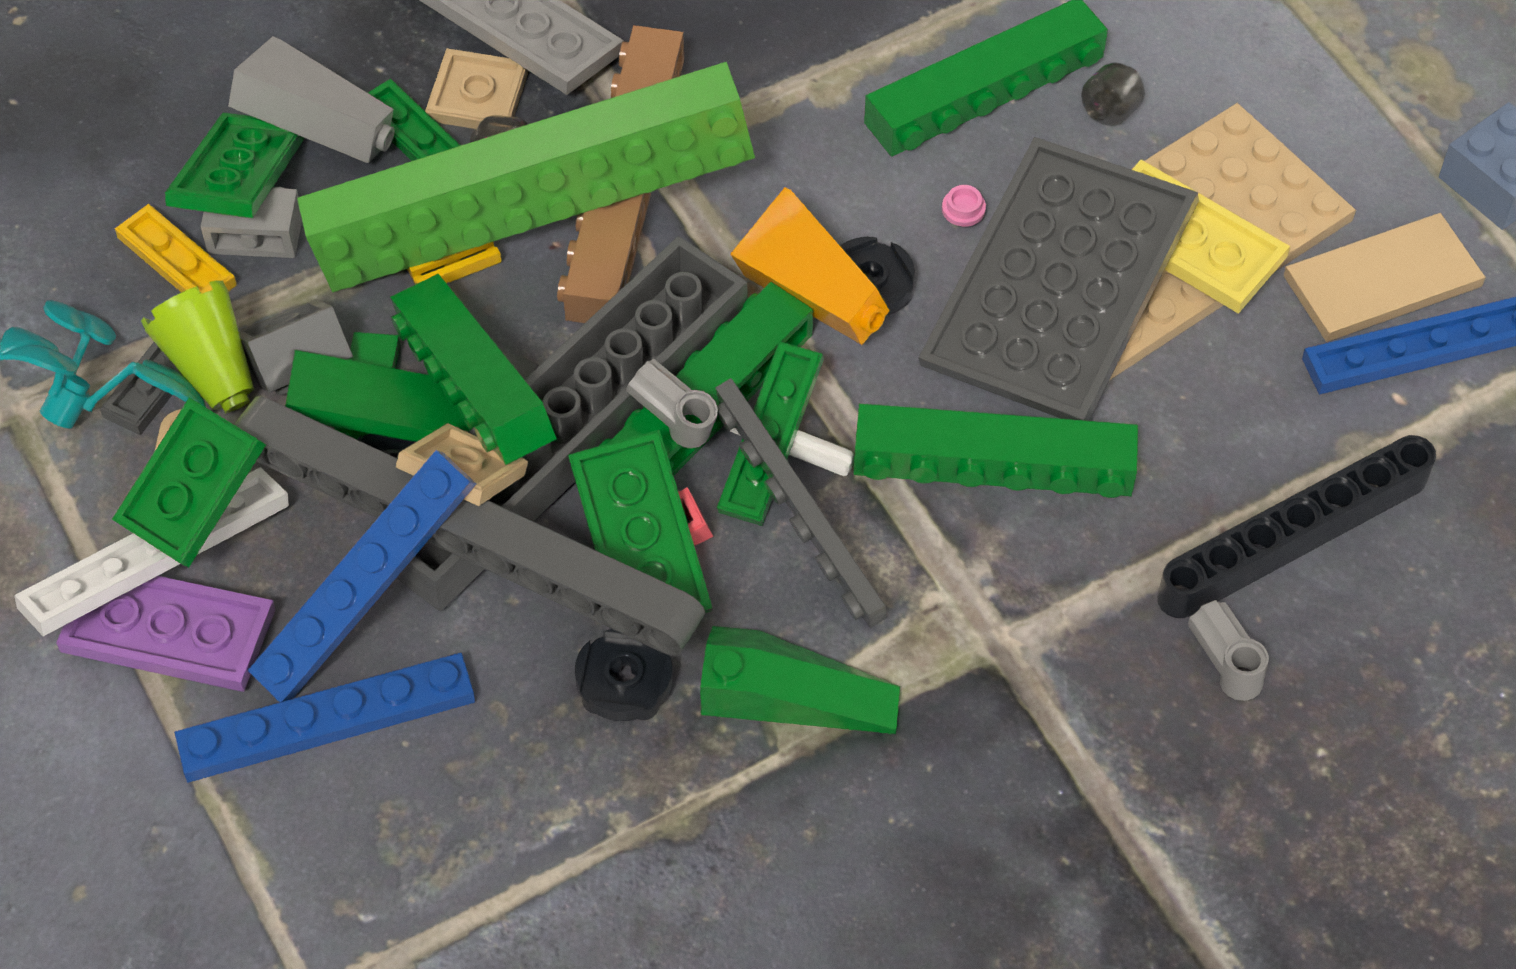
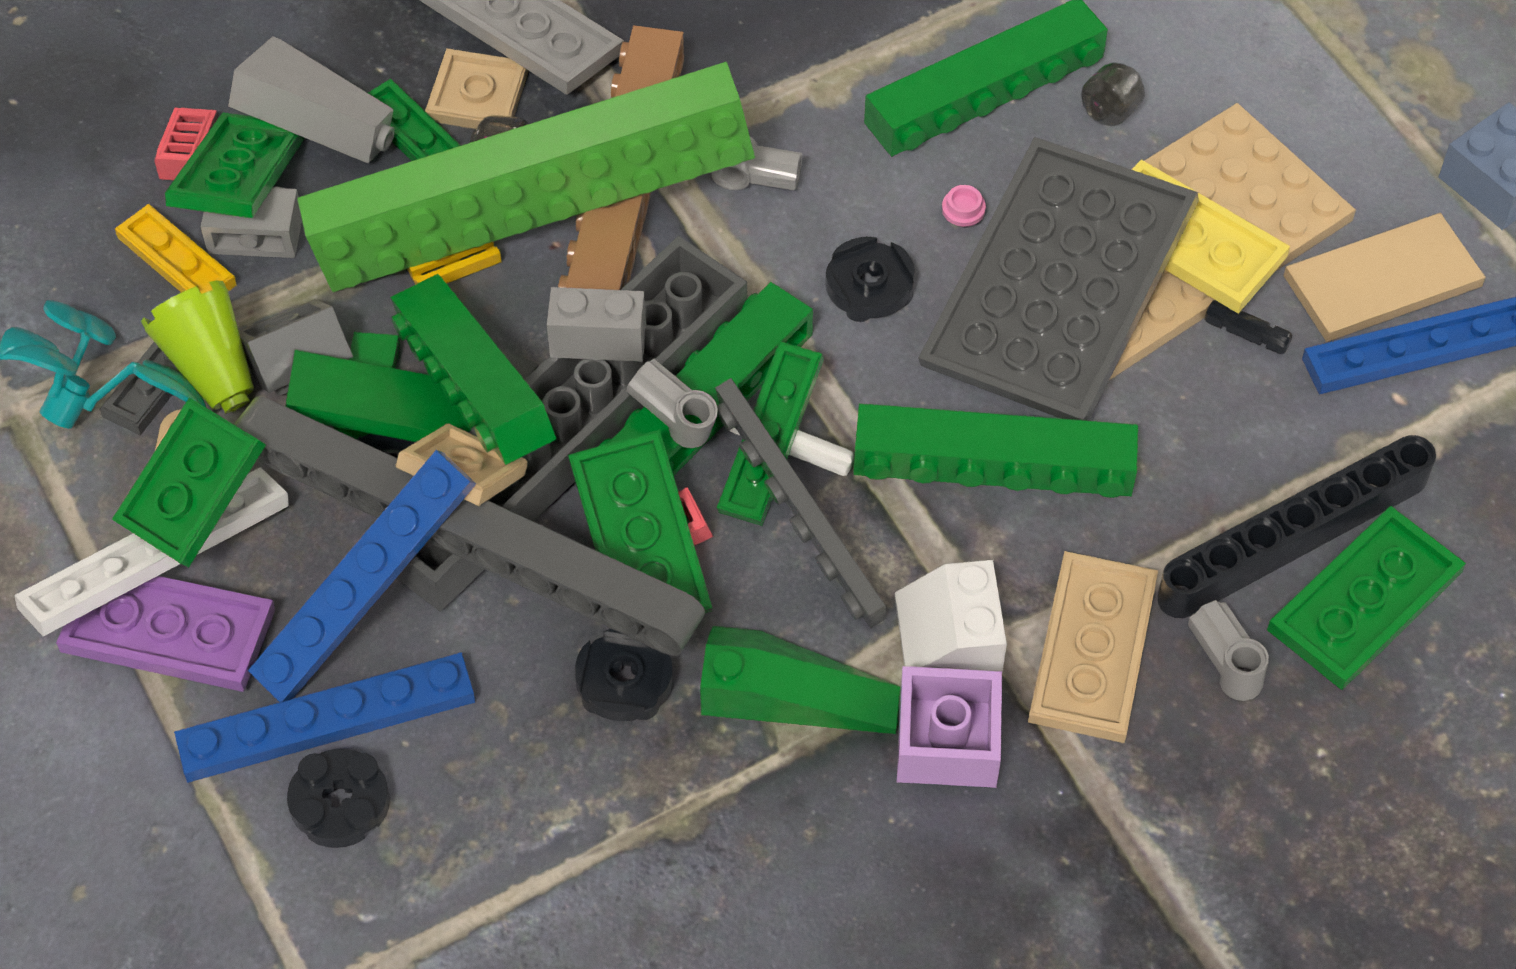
light orange slope [730,187,890,345] -> none
none -> coral slope [154,108,218,180]
none -> black plate [287,749,390,848]
none -> light grey brick [547,287,646,362]
none -> light grey piece [711,137,802,190]
none -> white slope [895,560,1007,671]
none -> lavender brick [897,666,1002,788]
none -> tan tile [1028,551,1158,743]
none -> black axle [1204,300,1292,354]
none -> green plate [1267,506,1466,690]

